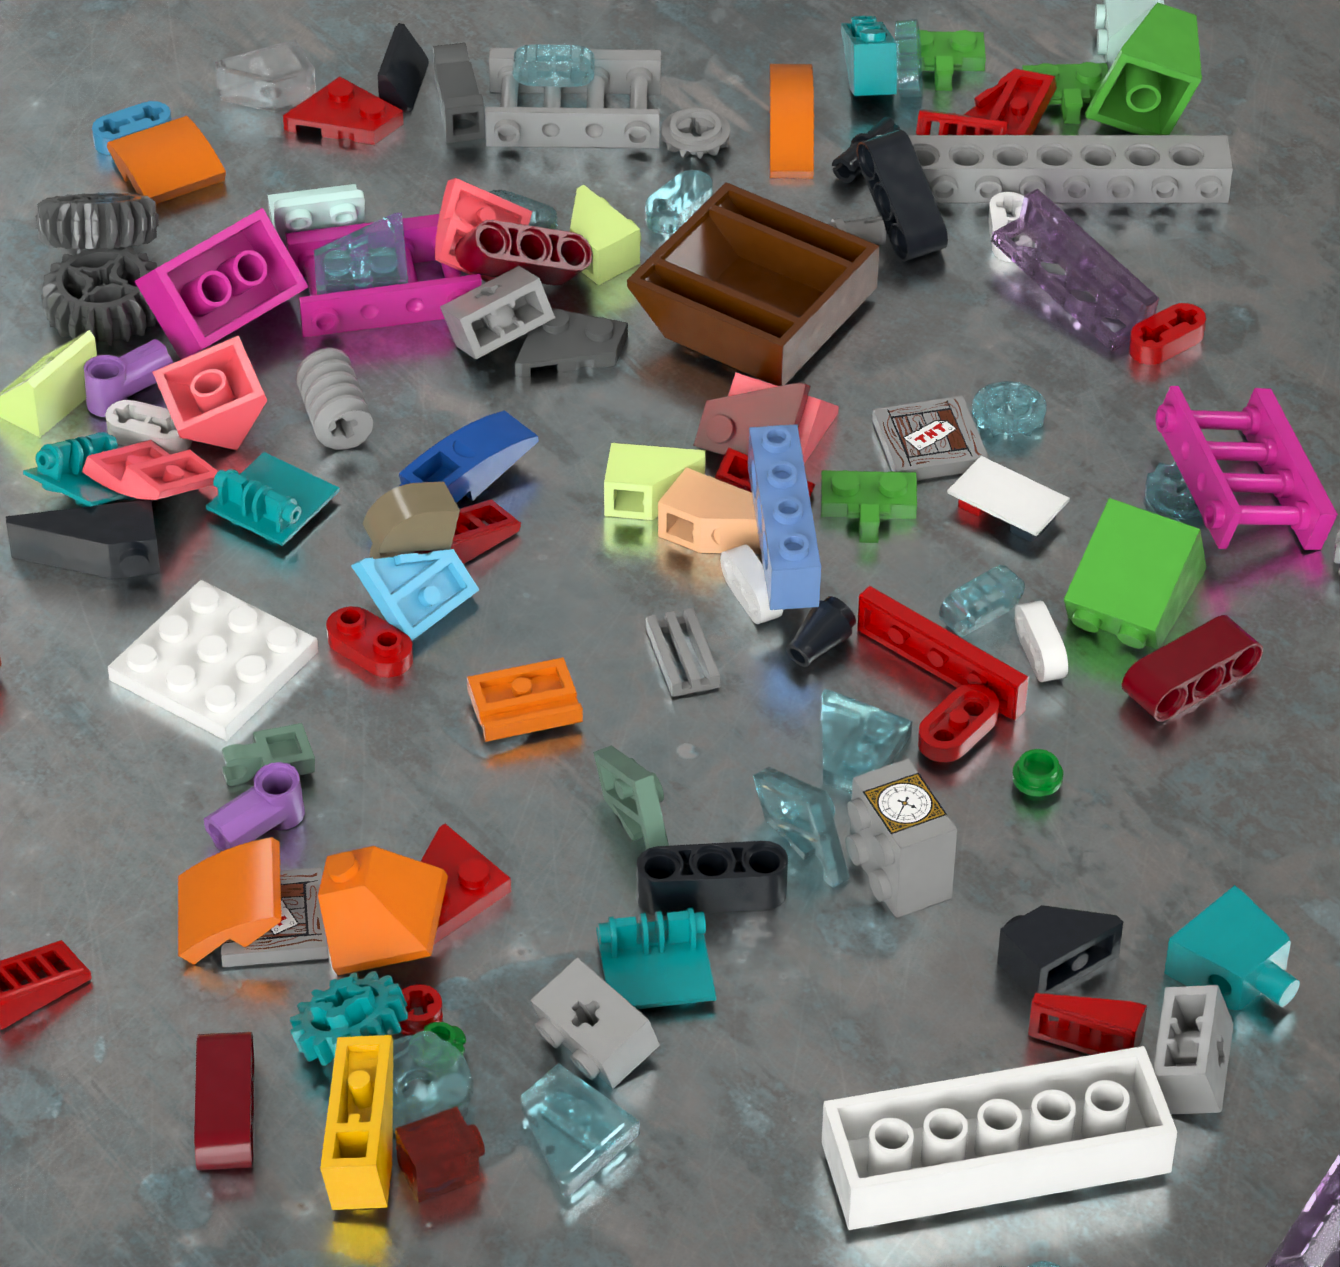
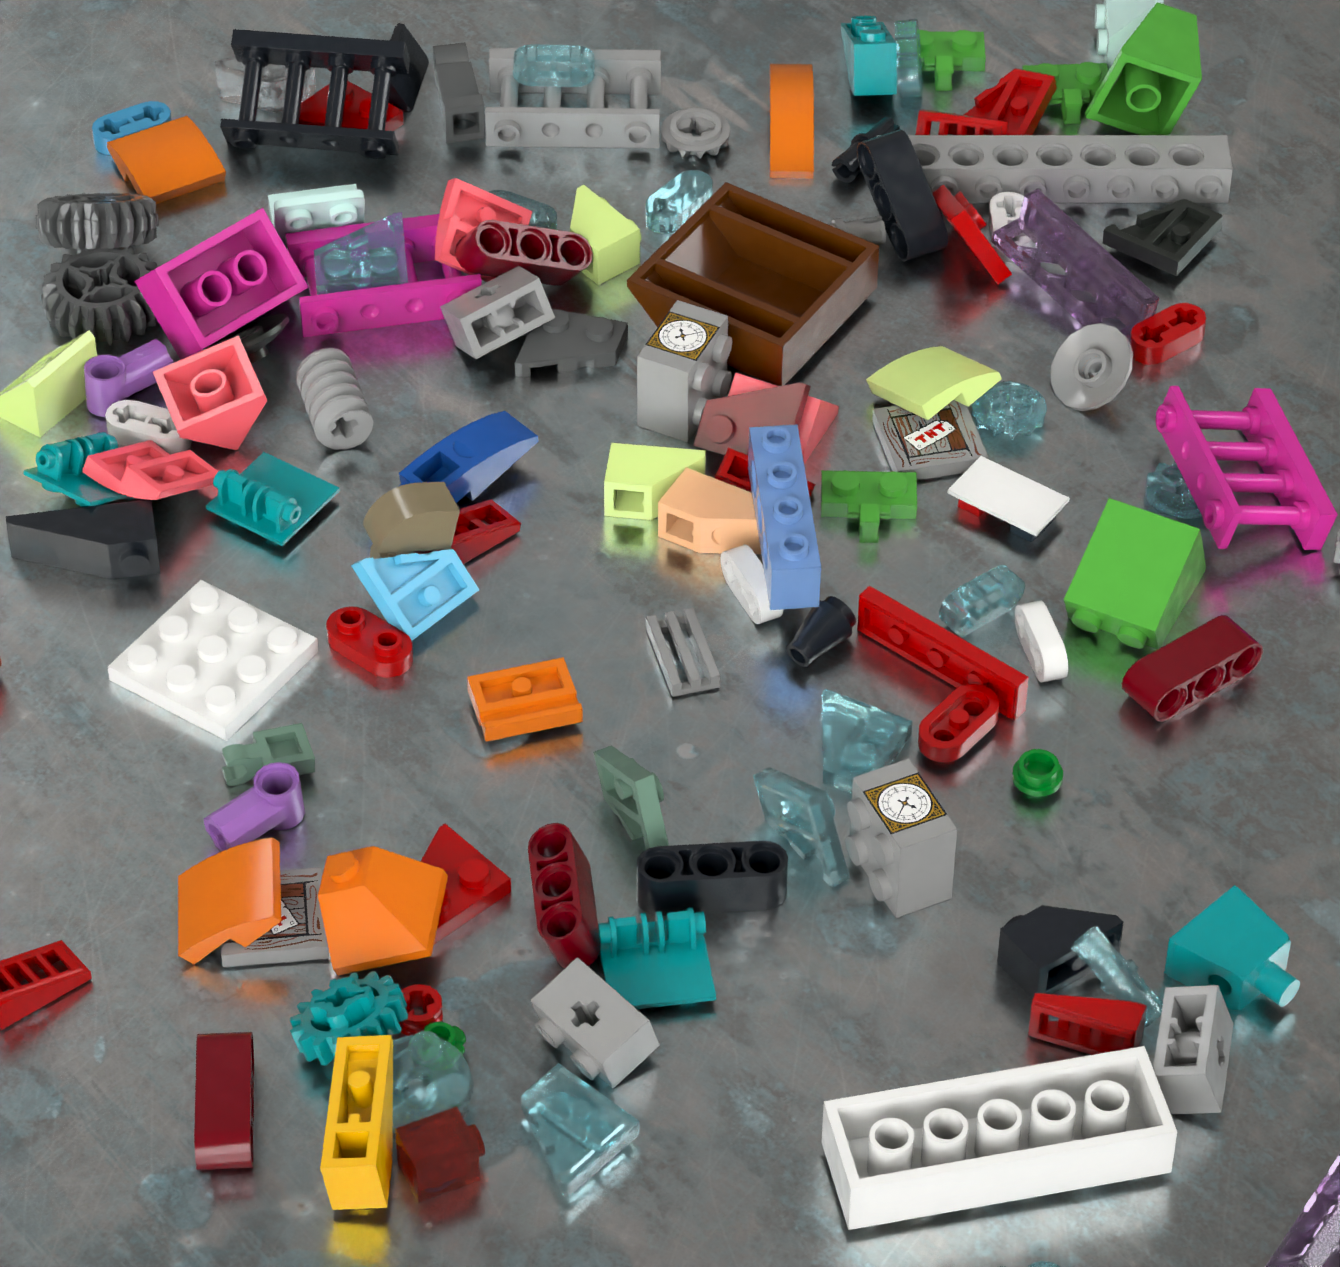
none -> pearl dark grey dish [204,313,289,363]
none -> black fence [220,29,410,159]
none -> dark red beam [528,823,601,969]
none -> light grey brick [637,300,732,442]
none -> yellowish green slope [866,346,1002,420]
none -> red wing [932,185,1012,285]
none -> light grey dish [1050,323,1133,411]
none -> clear light blue pin [1071,925,1163,1027]
none -> pearl dark grey wing [1102,199,1223,276]

